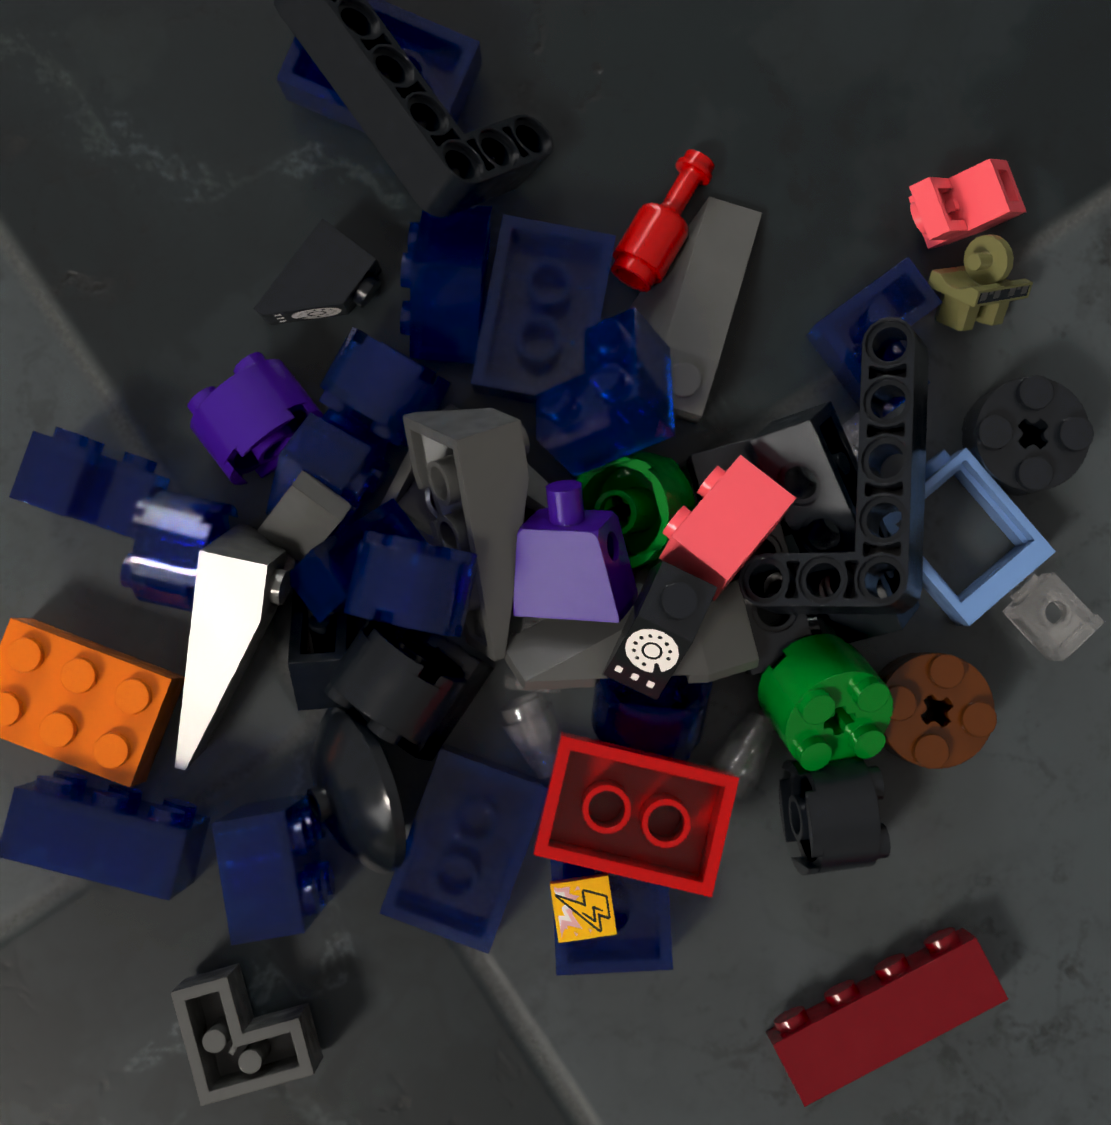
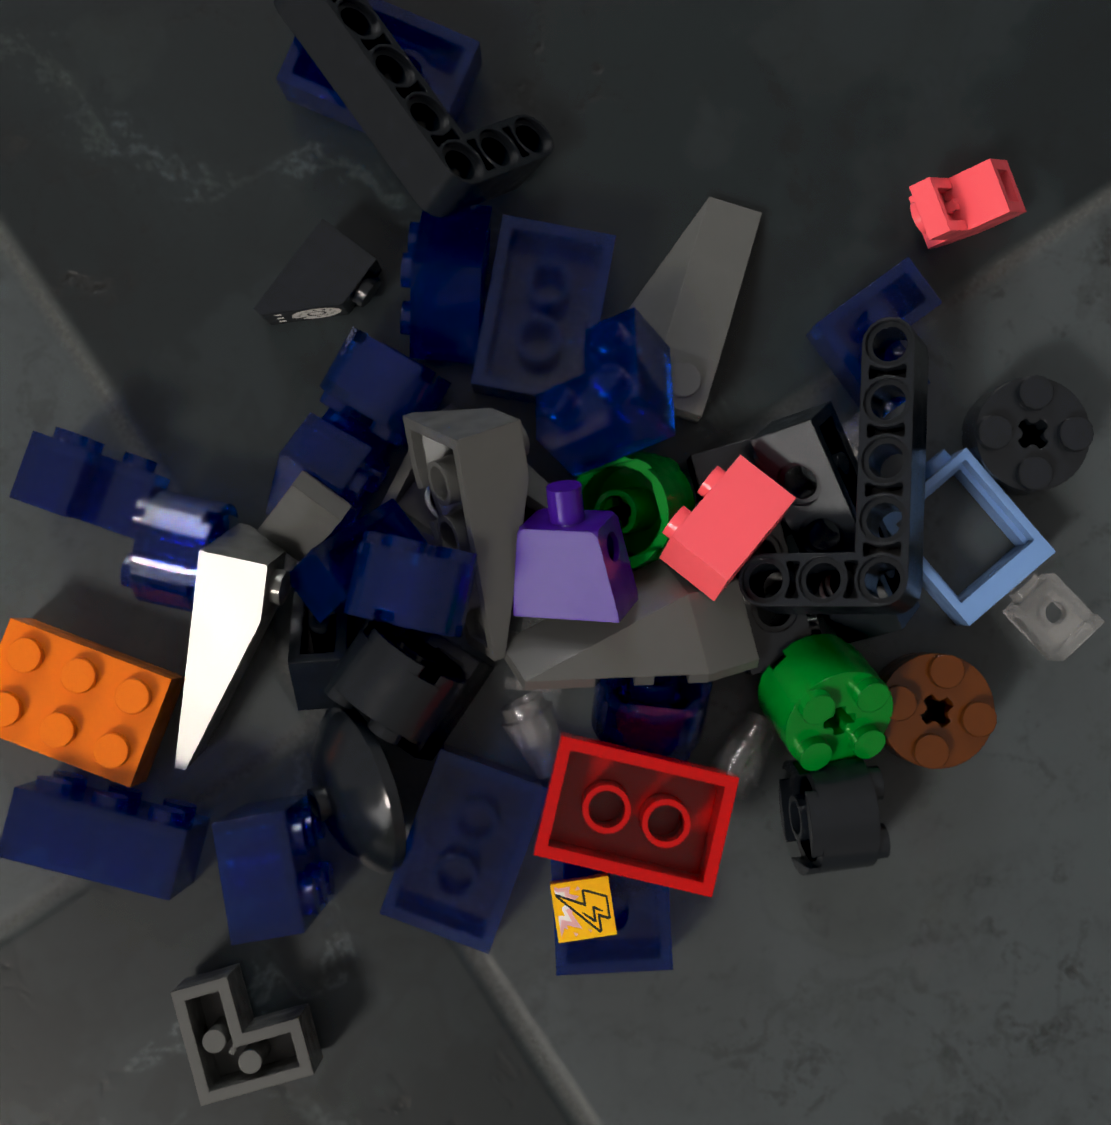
dark purple brick [187,352,324,485] -> none
black slope [602,561,718,700] -> none
red piece [611,149,715,292] -> none
dark red brick [765,927,1008,1107] -> none
olive hips [927,234,1033,331] -> none

